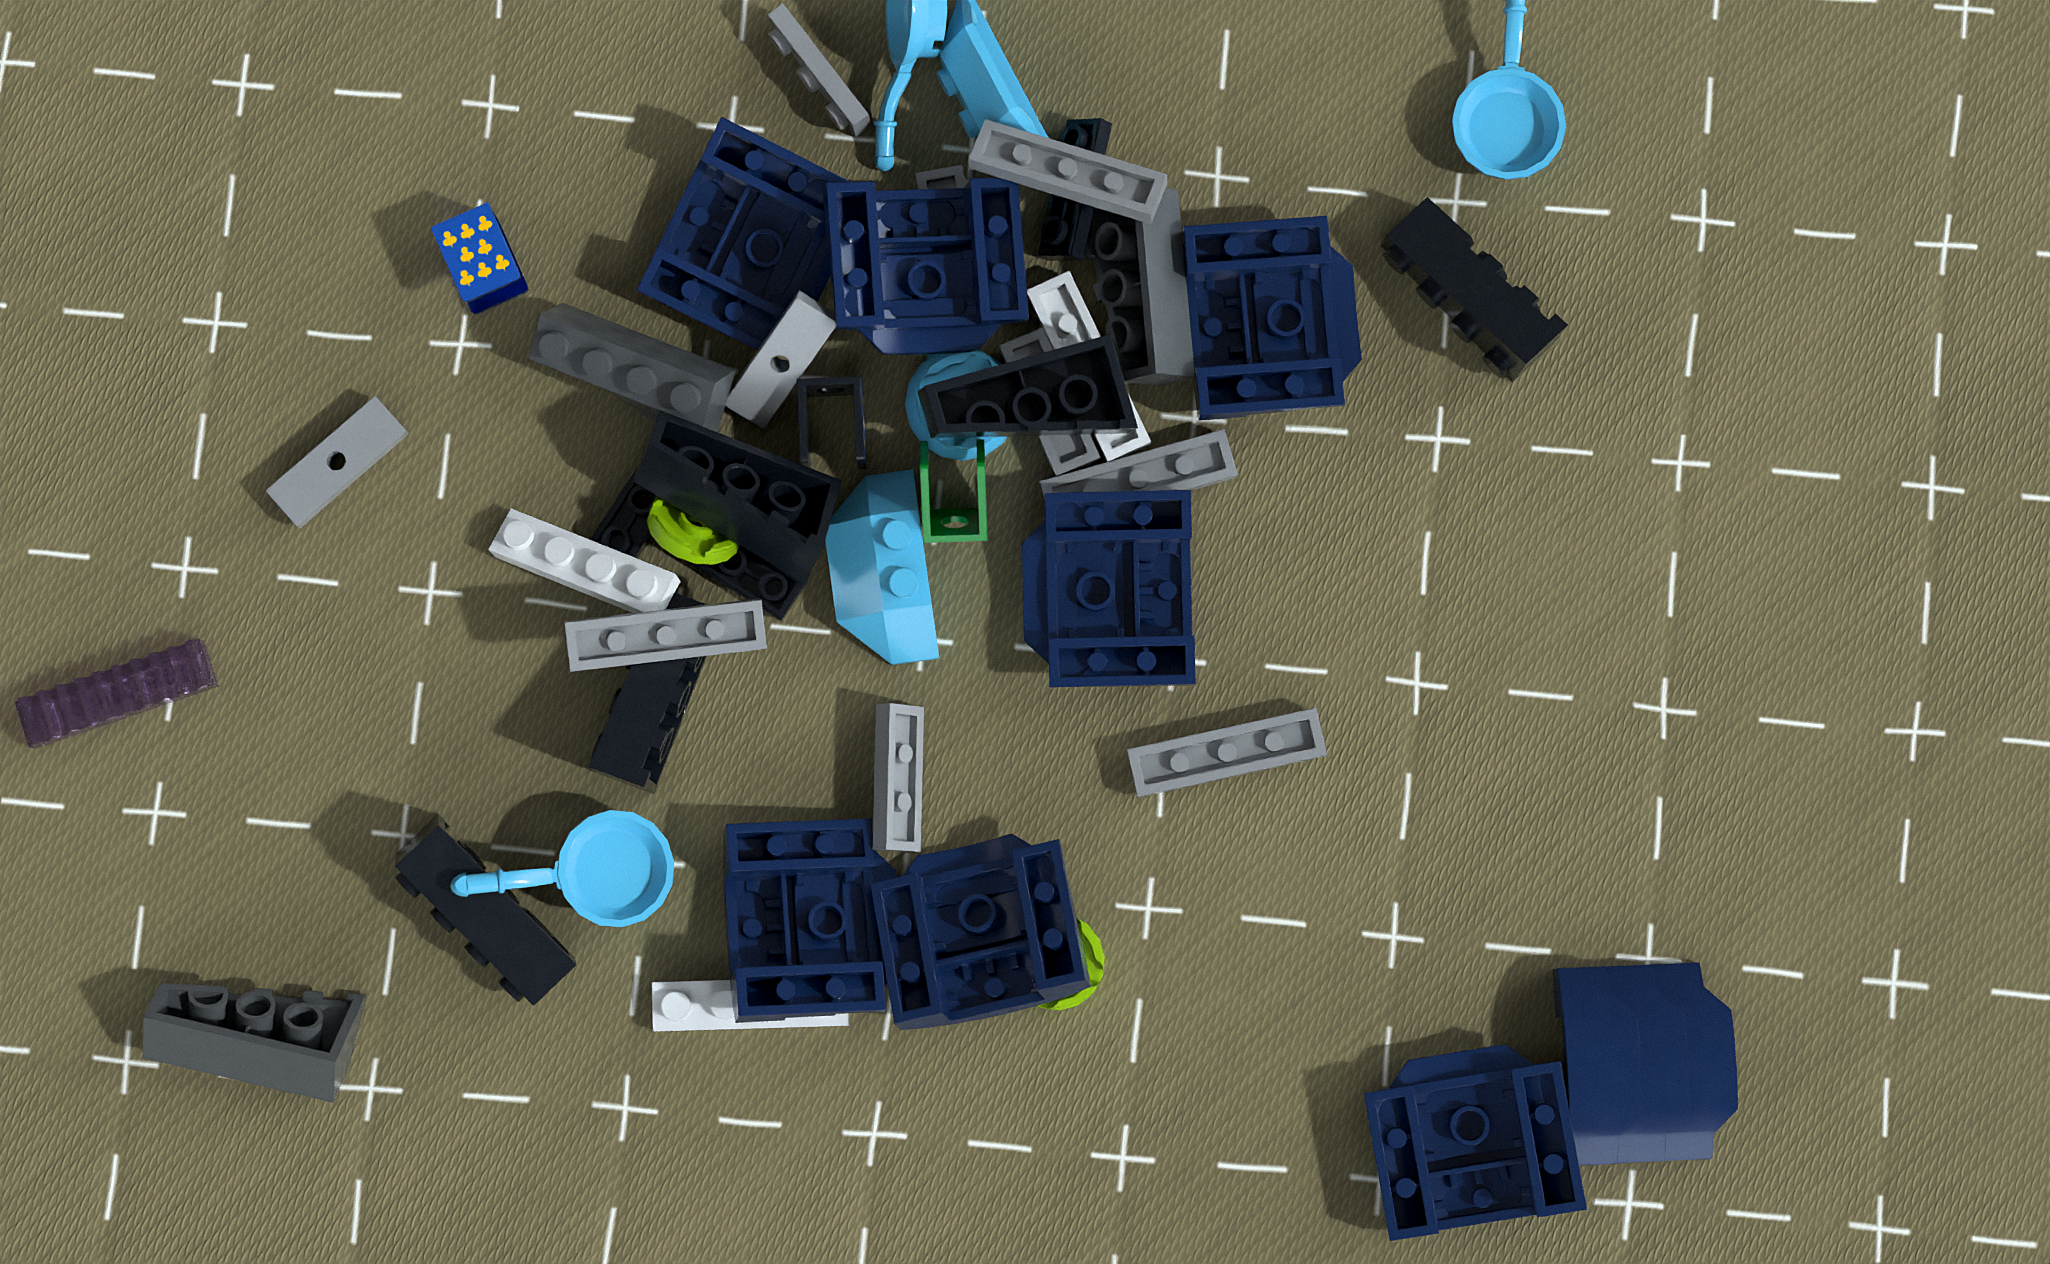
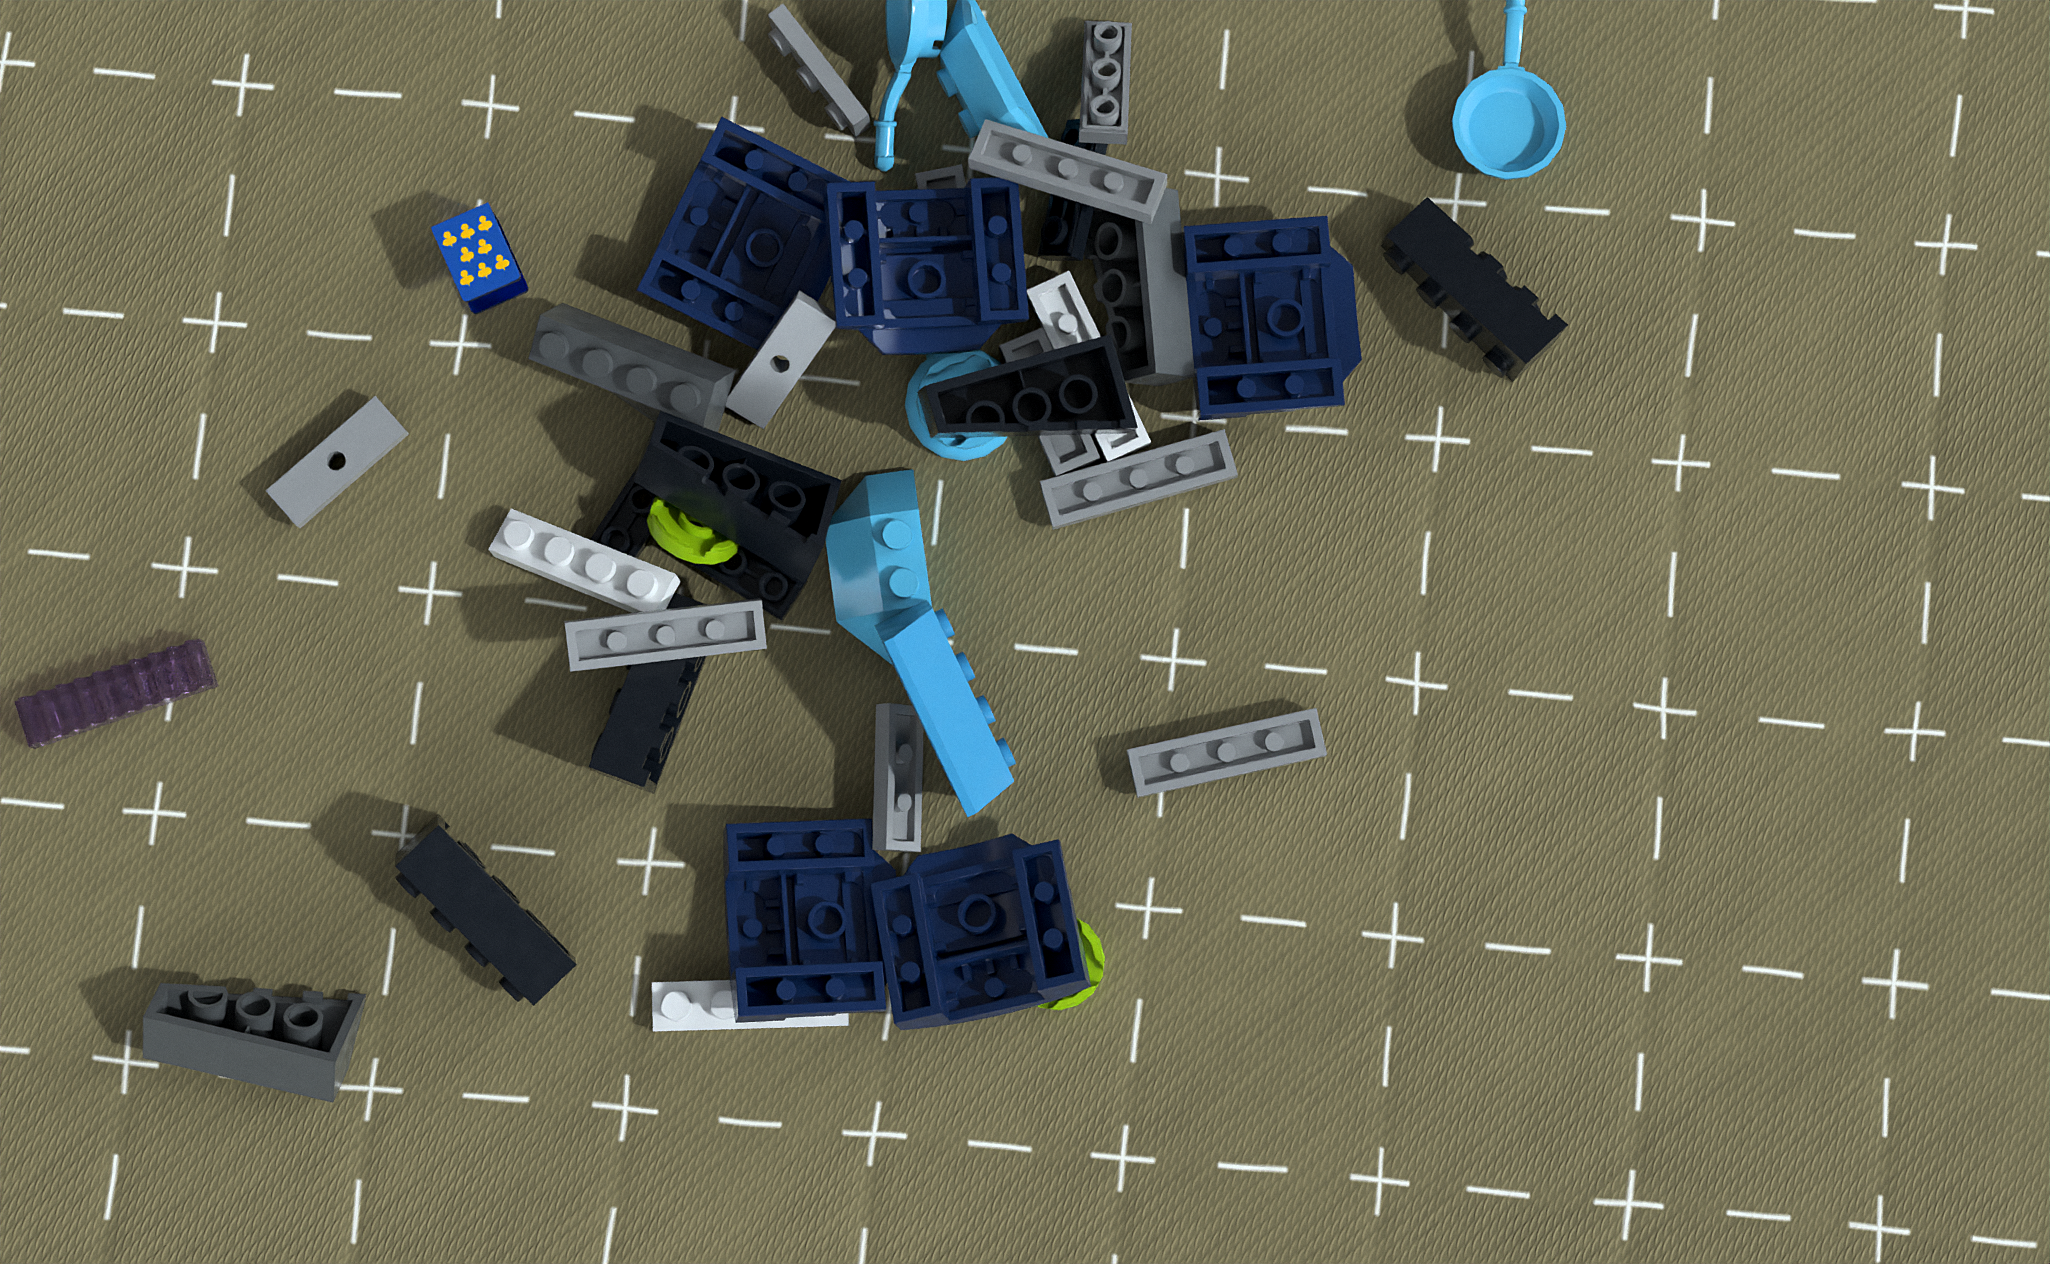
medium azure piece [450,810,674,927] -> none
black piece [797,376,867,469] -> none
green piece [920,439,987,543] -> none
dark blue slope [1022,490,1196,688] -> none
dark blue slope [1364,1044,1587,1241] -> none
dark blue slope [1553,962,1738,1165] -> none
none -> dark azure slope [874,600,1016,817]
none -> light grey tile [1079,21,1132,145]

